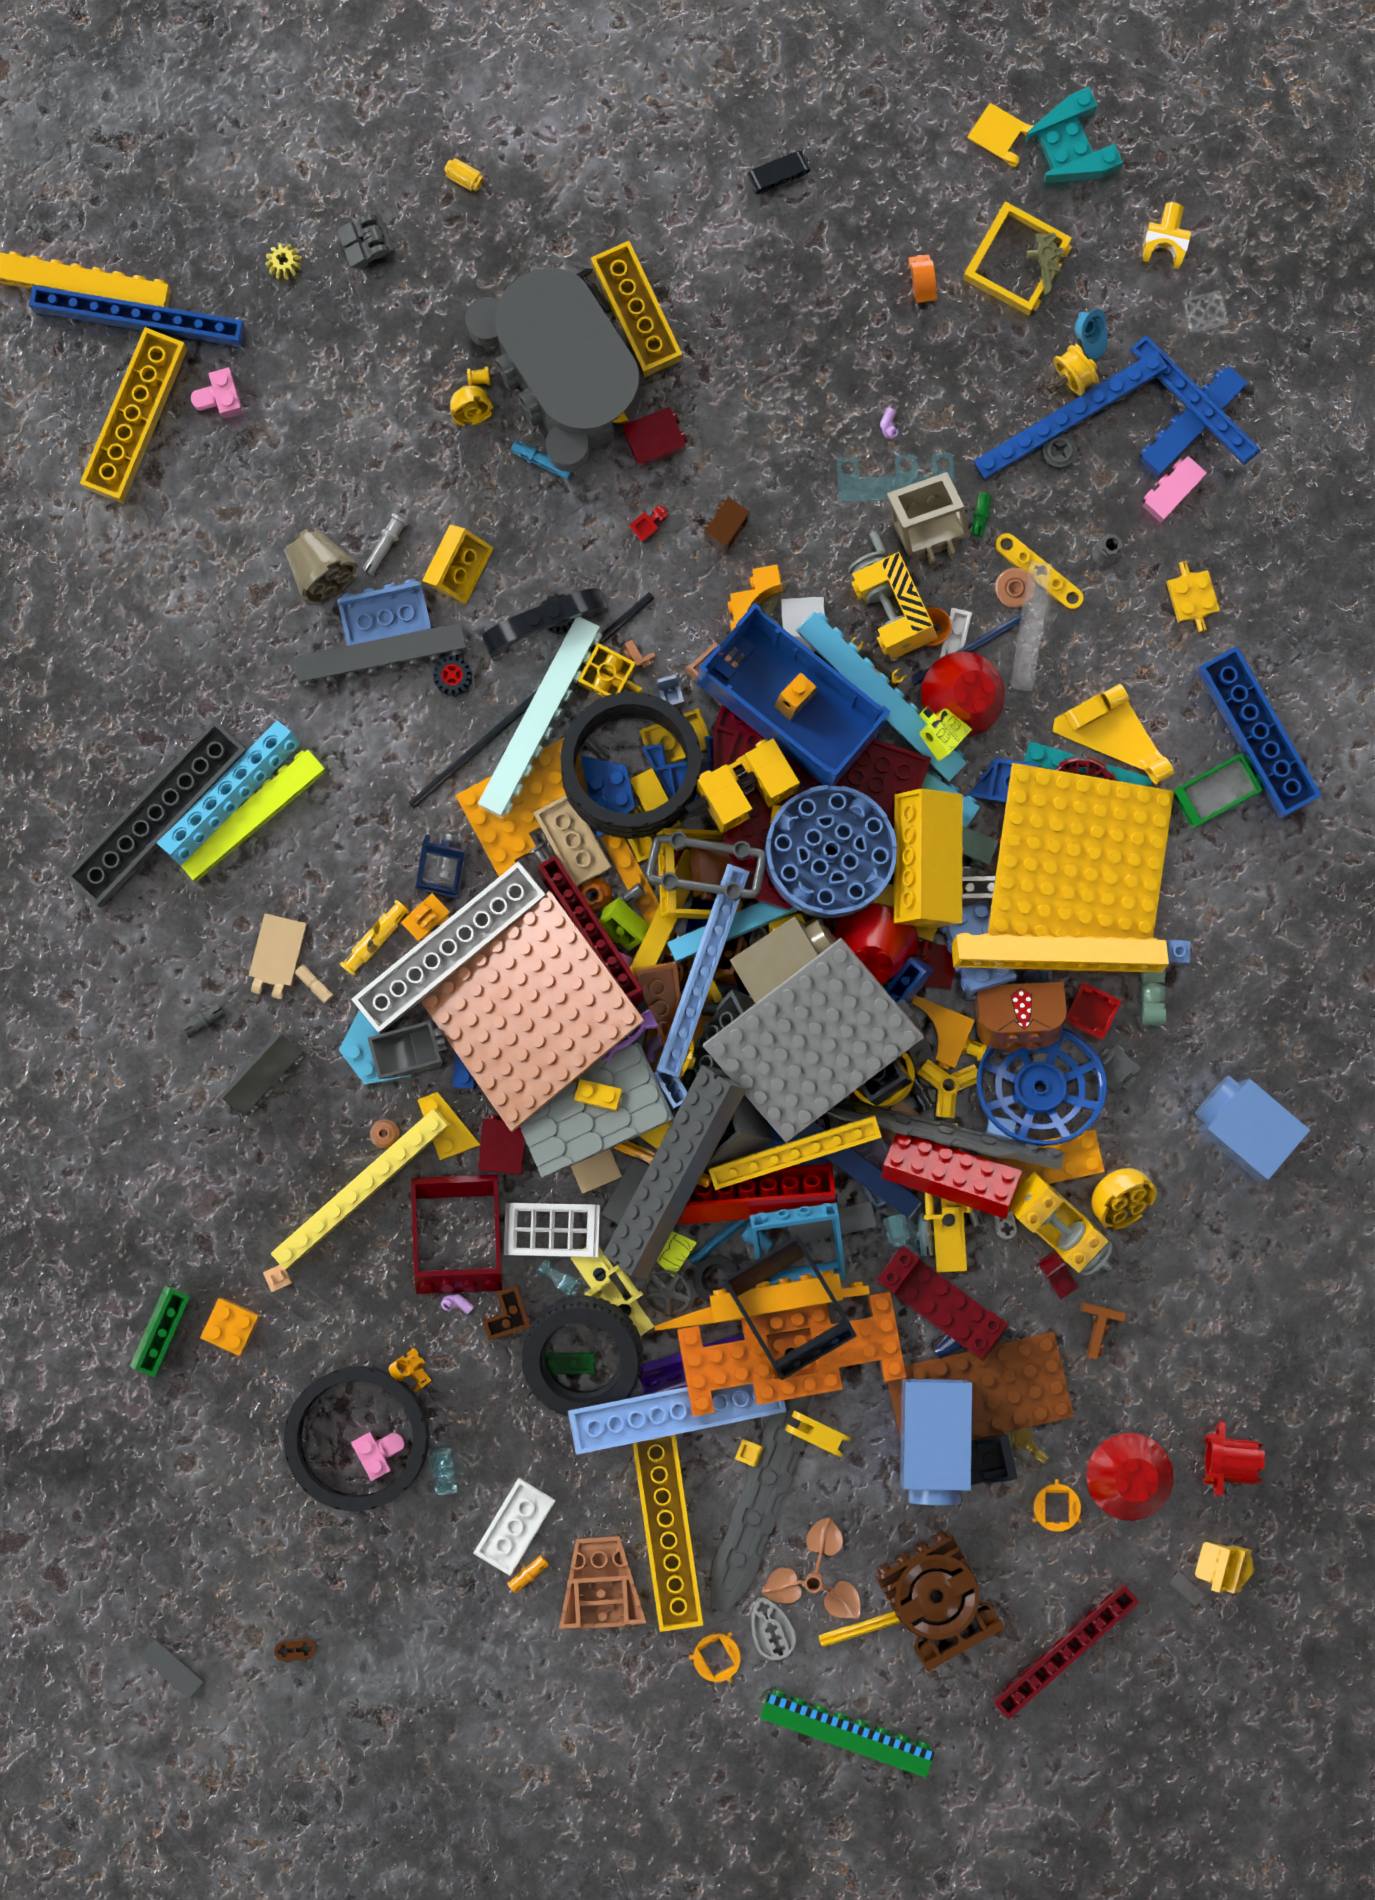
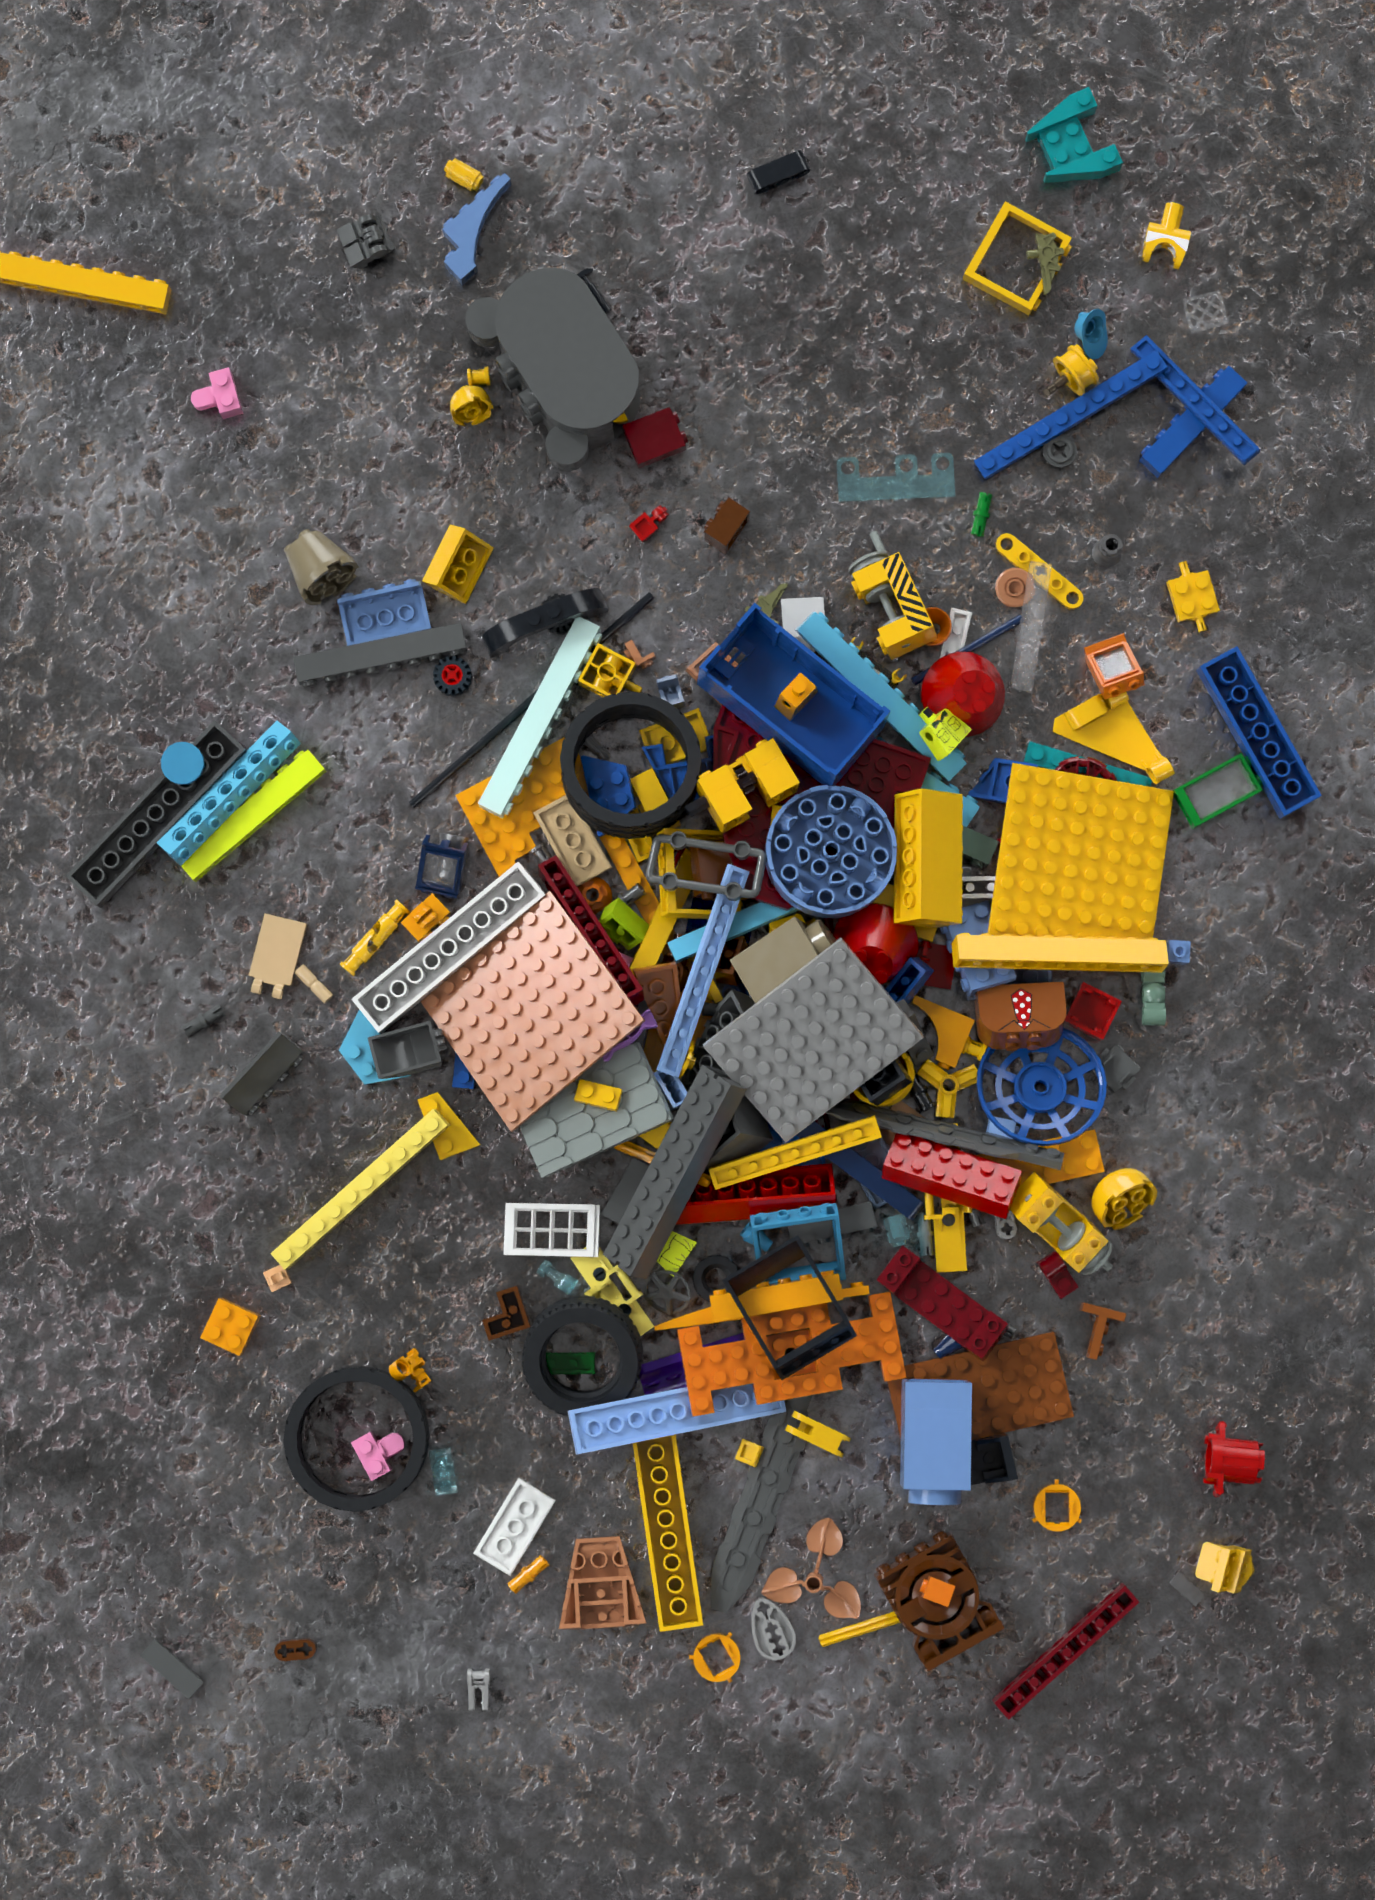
blue brick [29,285,246,348] -> none
yellow brick [80,327,188,504] -> none
green brick [130,1285,190,1377] -> none
light yellow gear [265,243,302,280] -> none
light grey pin [362,514,409,576] -> none
nougat cone [370,1119,400,1149] -> none
dark red window [411,1174,503,1294] -> none
lavender arm [441,1294,474,1315] -> none
dark red brick [478,1115,525,1175] -> none
dark azure pin [510,440,572,480] -> none
tan tile [571,1149,622,1194] -> none
yellow brick [591,241,682,378] -> none
lavender arm [646,1034,663,1063] -> none
dark azure axle [687,1219,750,1266] -> none
light orange arch [728,564,783,630] -> none
green brick [760,1689,935,1778] -> none
lavender arm [880,407,899,439] -> none
dark tan piece [887,472,969,566] -> none
orange brick [908,255,937,303] -> none
yellow flag [967,103,1035,168] -> none
clear yellow plate [1011,1428,1049,1463] -> none
red cone [1086,1433,1174,1521] -> none
bright pink brick [1142,456,1207,523] -> none
medium blue container [1195,1075,1310,1181] -> none
none -> dark azure tile [161,742,205,785]
none -> medium blue arch [442,173,511,285]
none -> light grey piece [467,1668,490,1711]
none -> orange brick [920,1576,955,1607]
none -> orange window [1084,633,1145,700]

